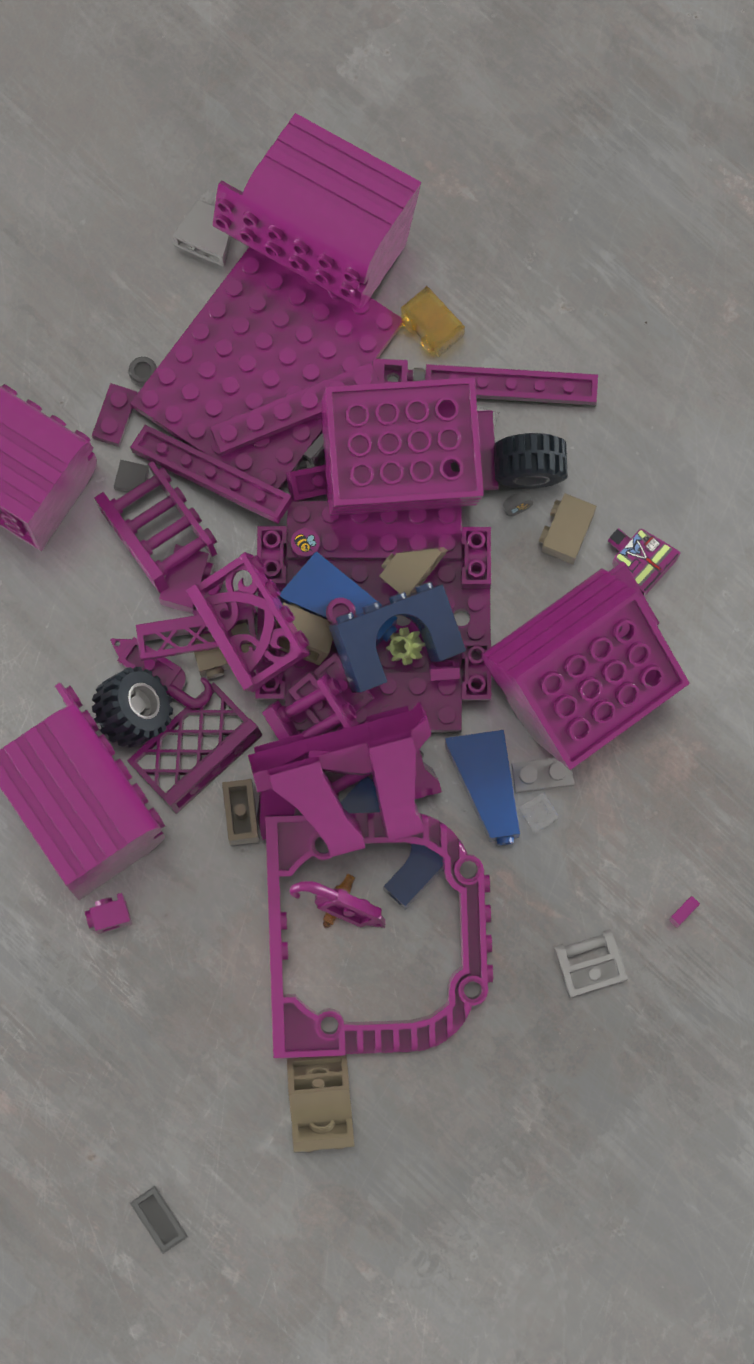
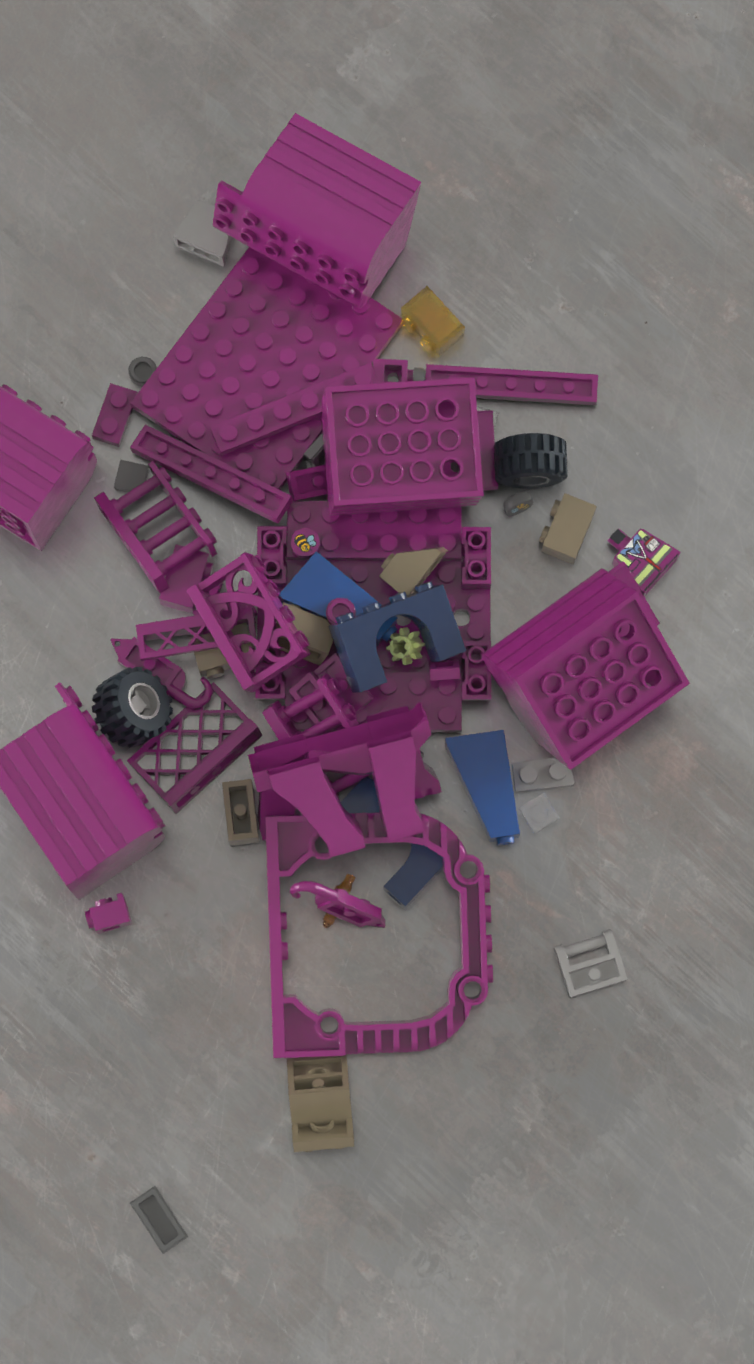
magenta tile [669,896,700,928] -> none

